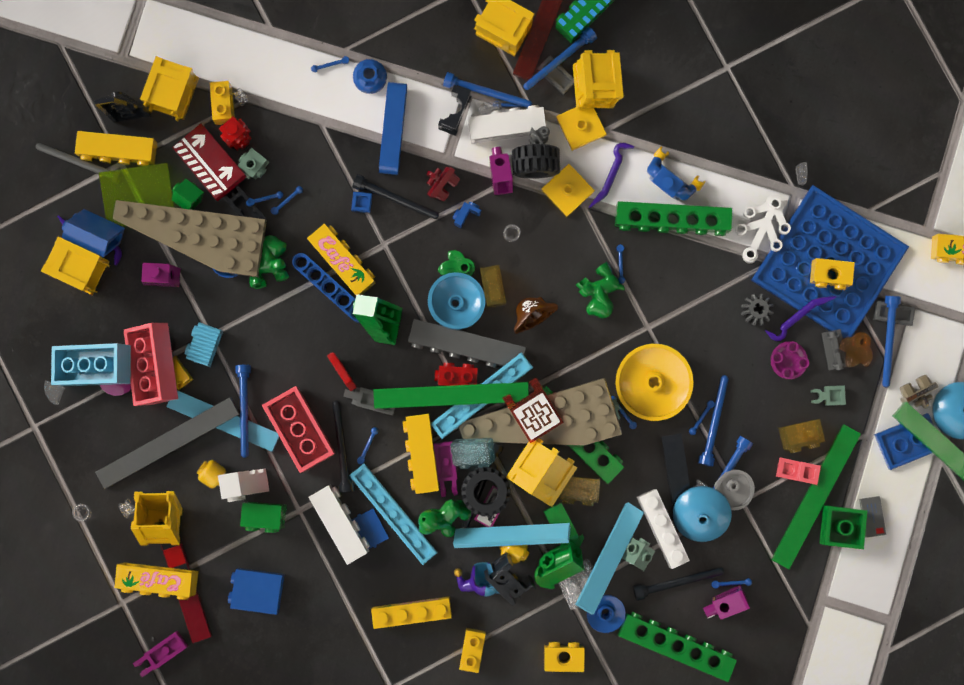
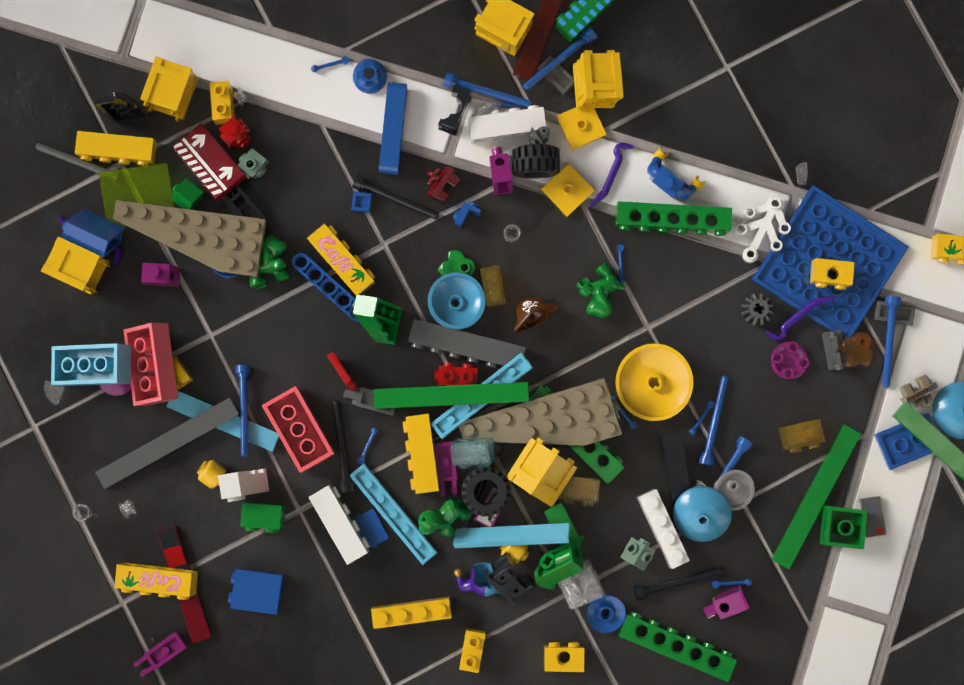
yellow container [131,491,183,546] -> none
medium azure brick [185,322,223,367] -> none
blue hinge [246,191,283,207] -> none
blue hinge [271,186,303,215] -> none
flag [502,377,564,443] -> none
medium azure tile [575,502,644,615] -> none
coral slope [776,458,821,485] -> none
sand green plate [811,385,846,406] -> none

